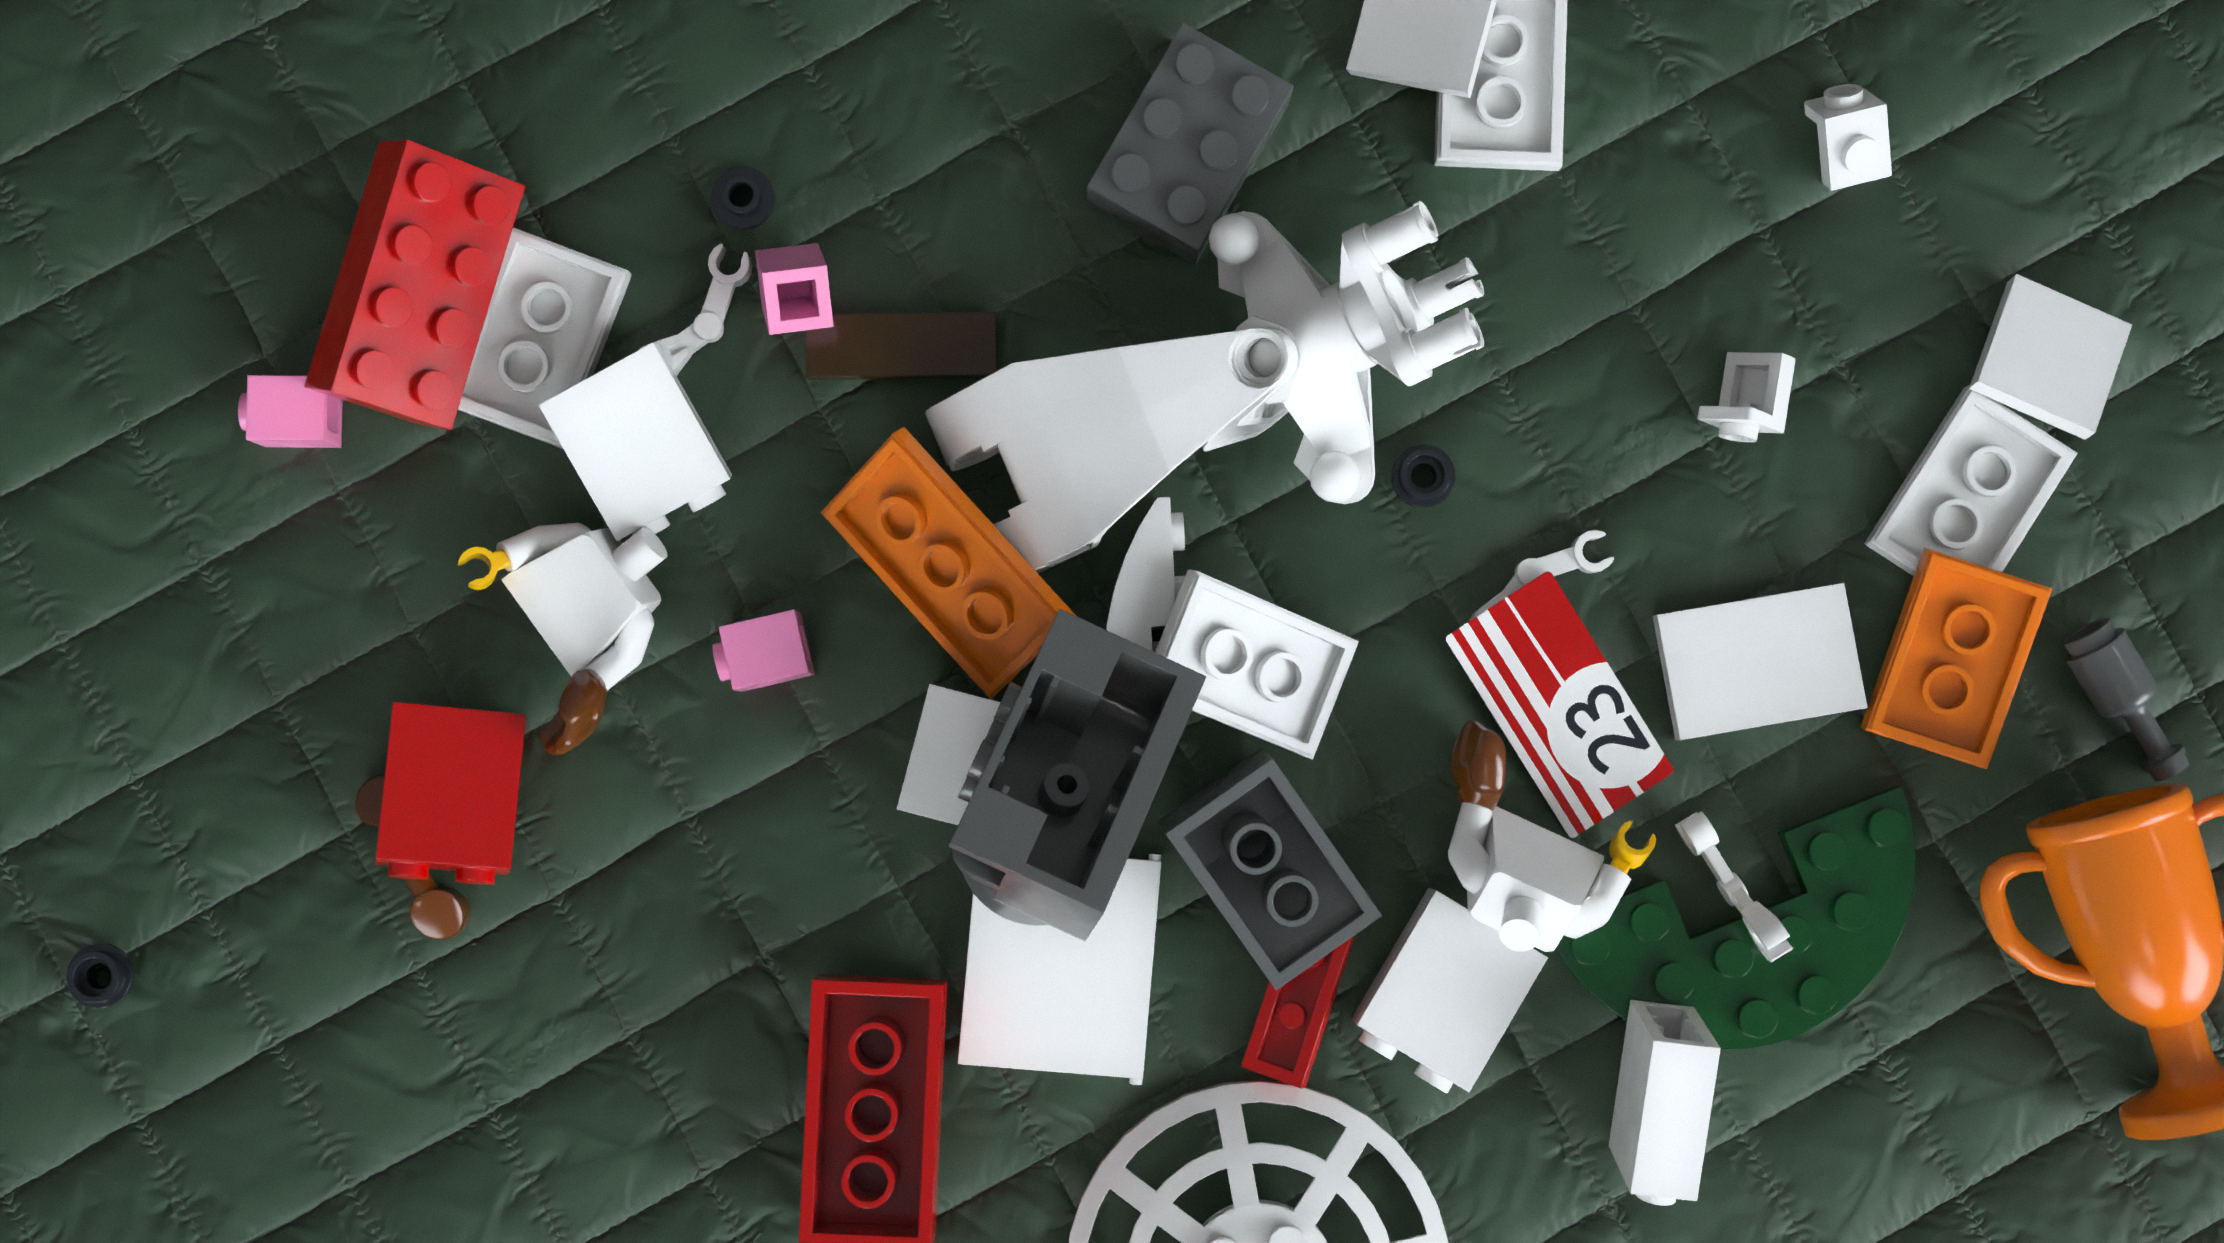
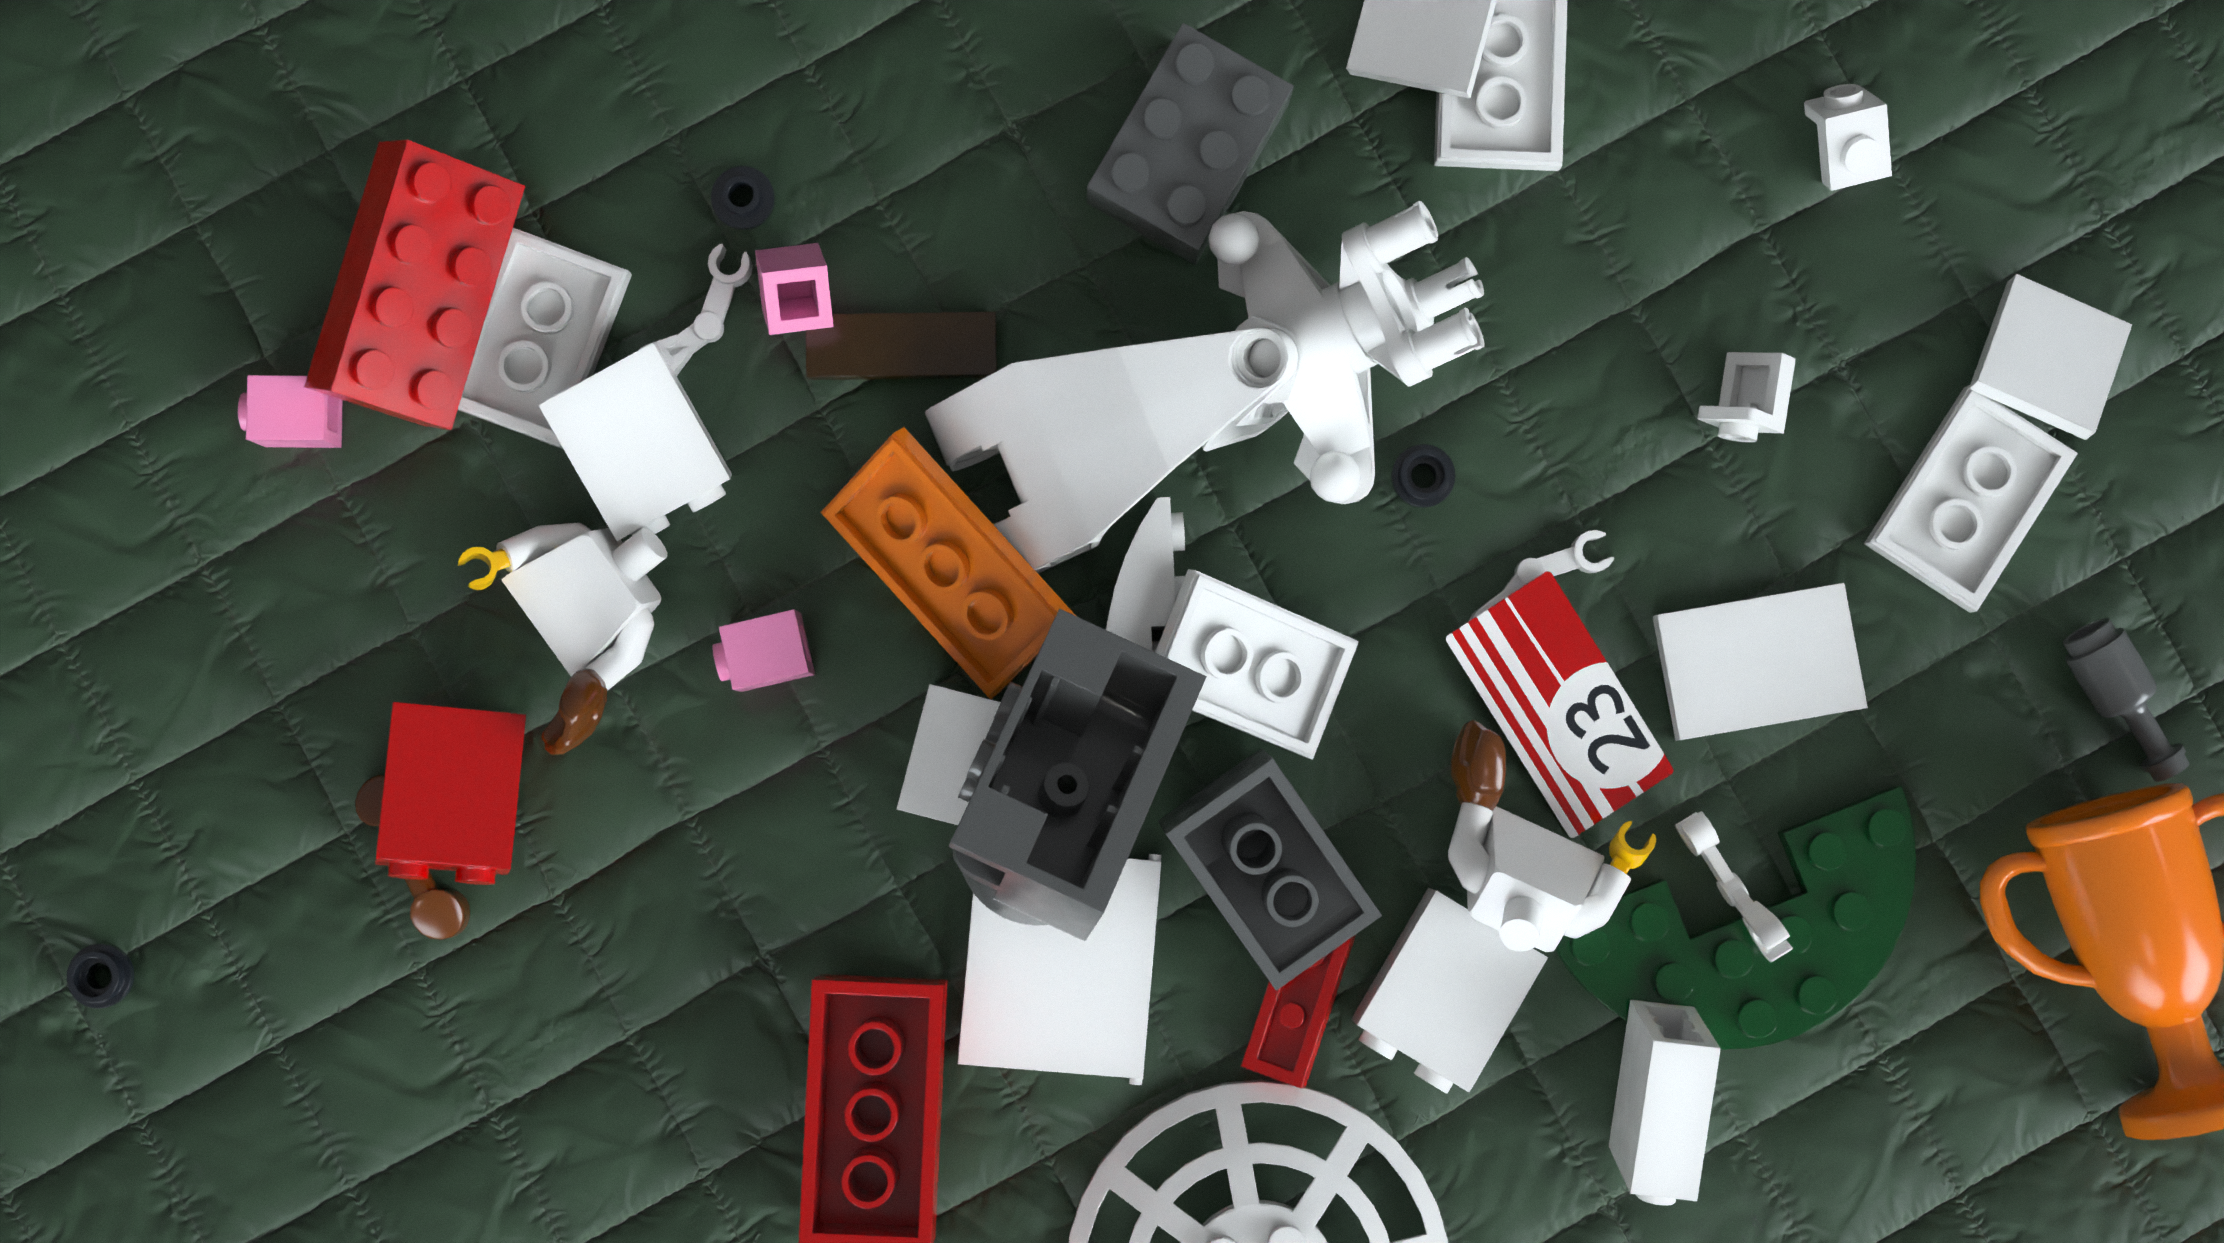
orange tile [1860,548,2053,769] -> none

